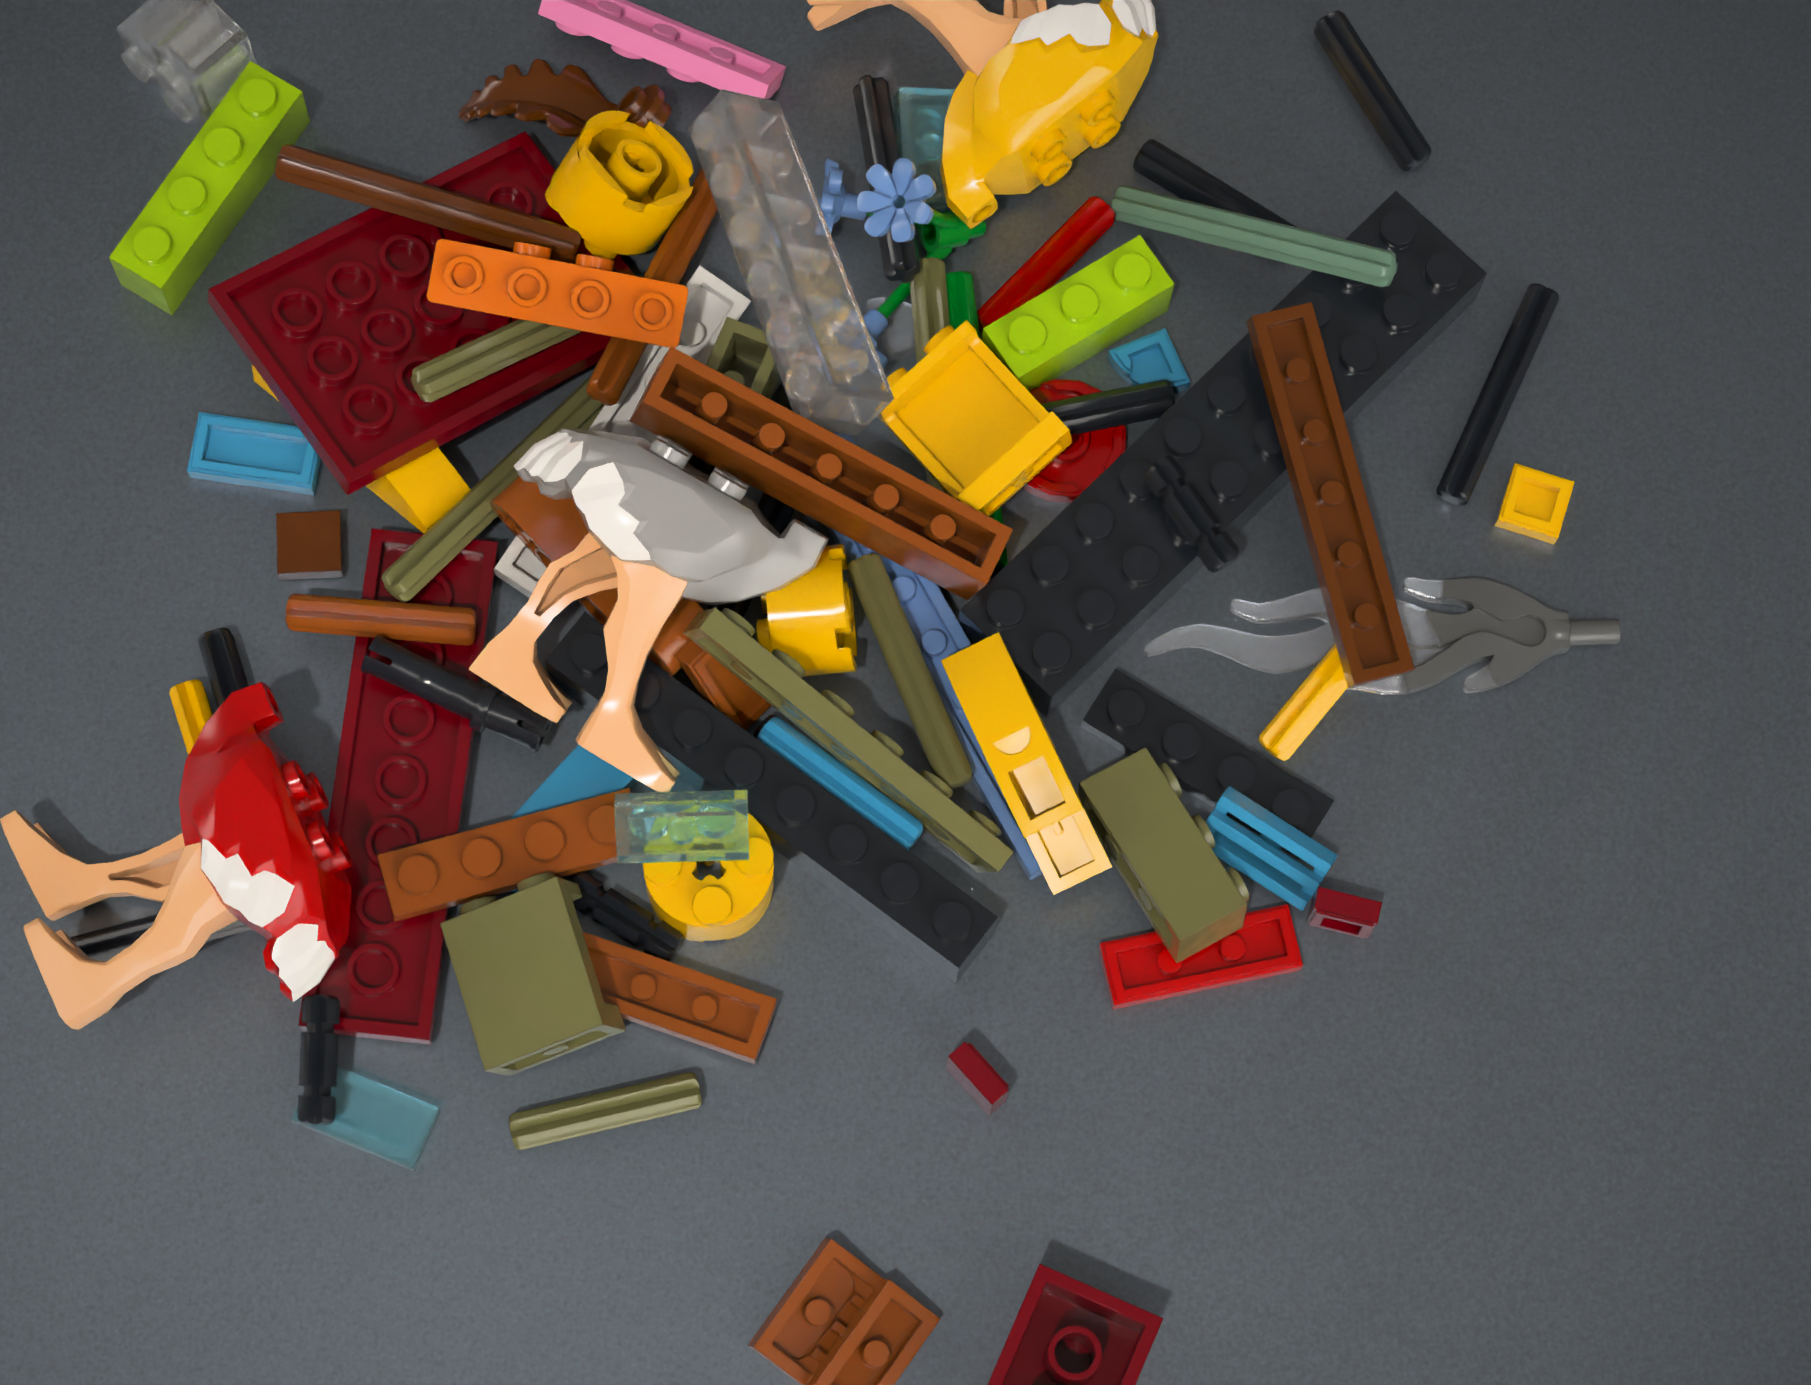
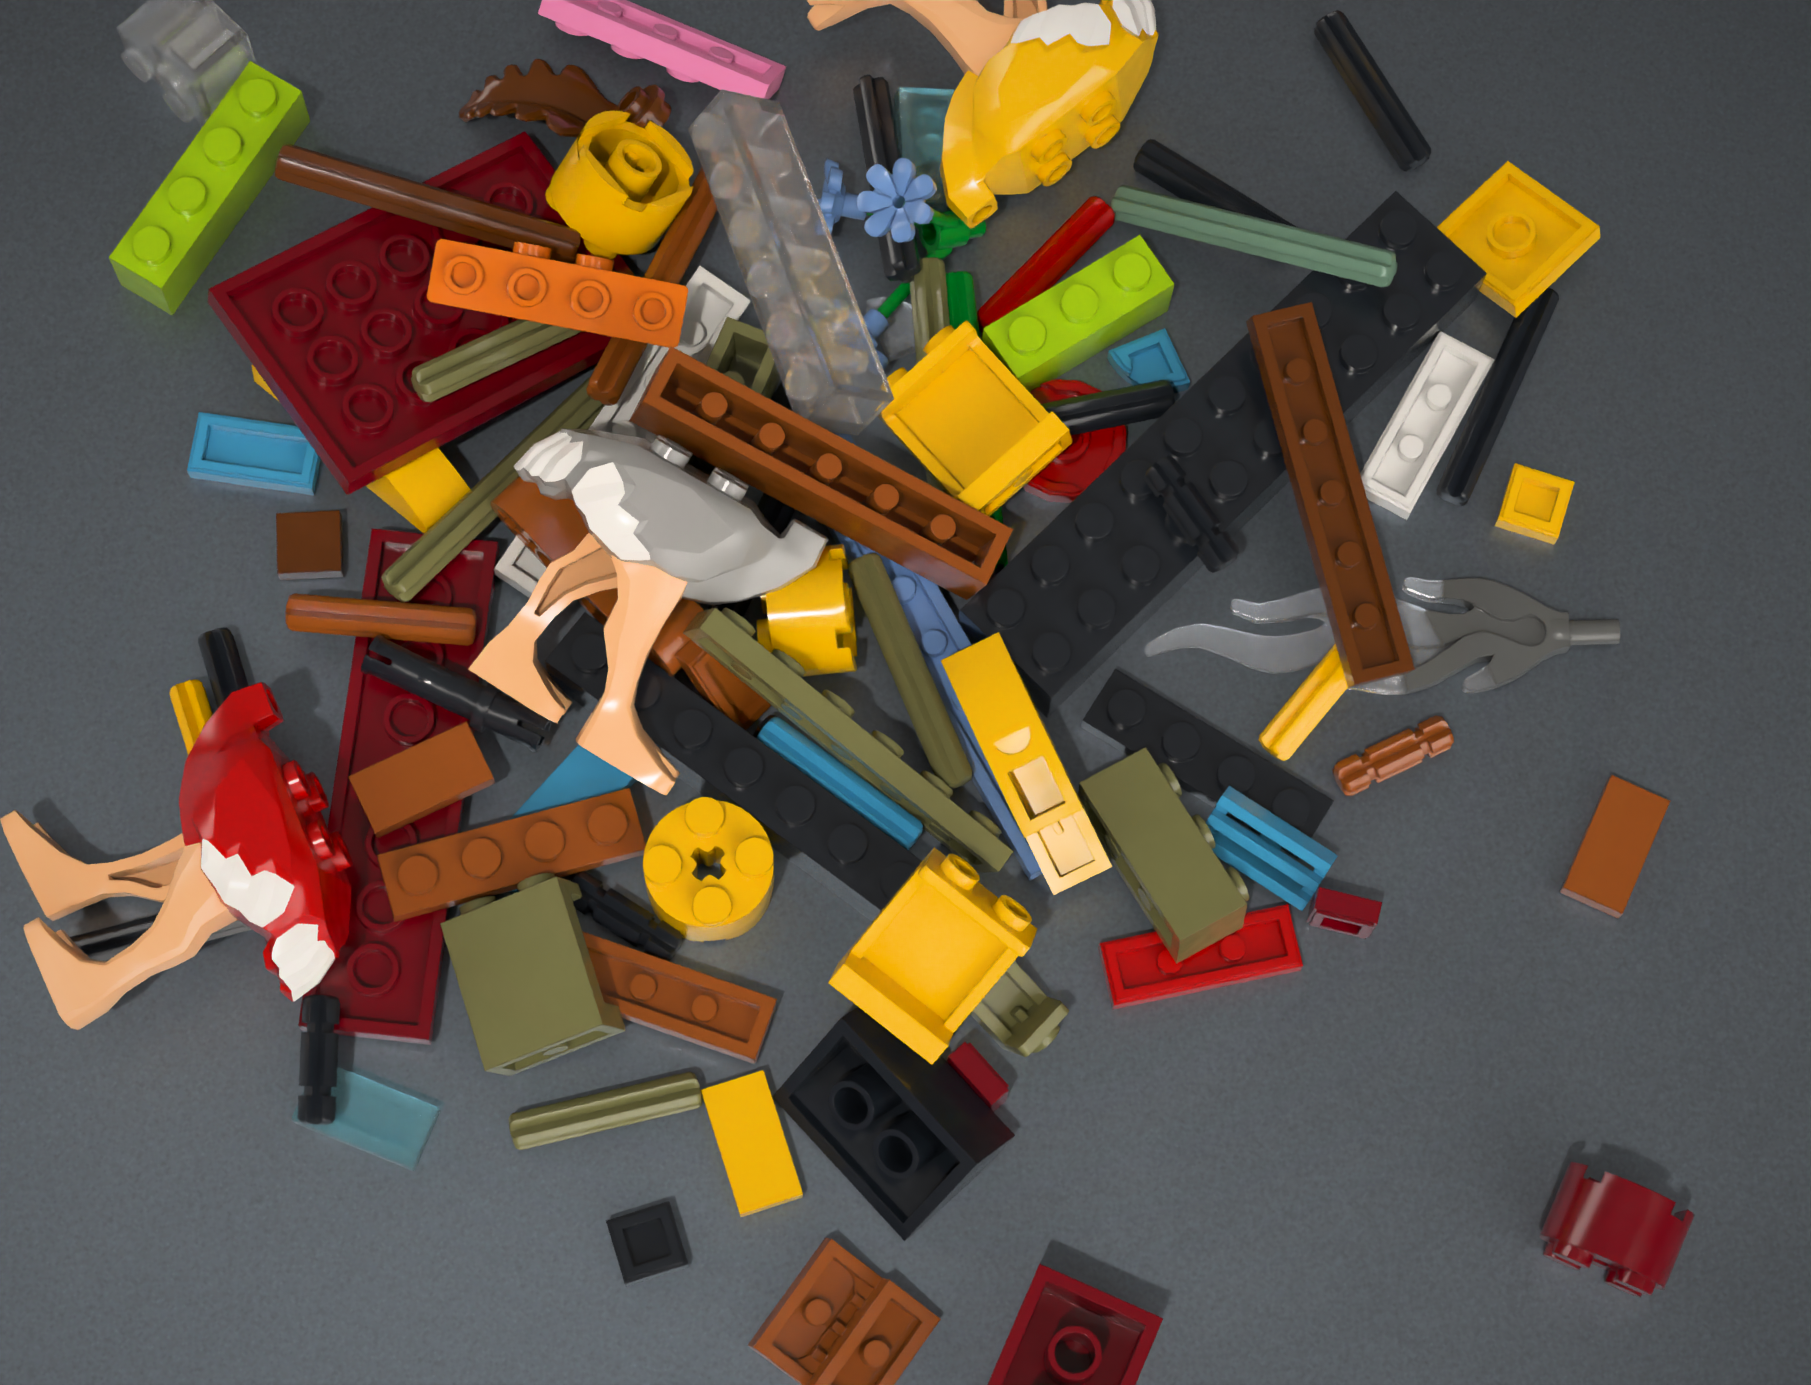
clear light blue plate [614,790,749,864] -> none
none -> dark orange tile [348,721,495,839]
none -> black tile [606,1201,689,1287]
none -> yellow tile [701,1070,803,1218]
none -> black slope [772,1007,1015,1241]
none -> yellow panel [828,847,1037,1065]
none -> olive bracket [970,961,1069,1057]
none -> dark orange axle [1332,715,1454,796]
none -> white tile [1360,331,1495,520]
none -> yellow tile [1437,161,1600,318]
none -> dark red brick [1540,1162,1695,1298]
none -> dark orange tile [1560,775,1670,919]

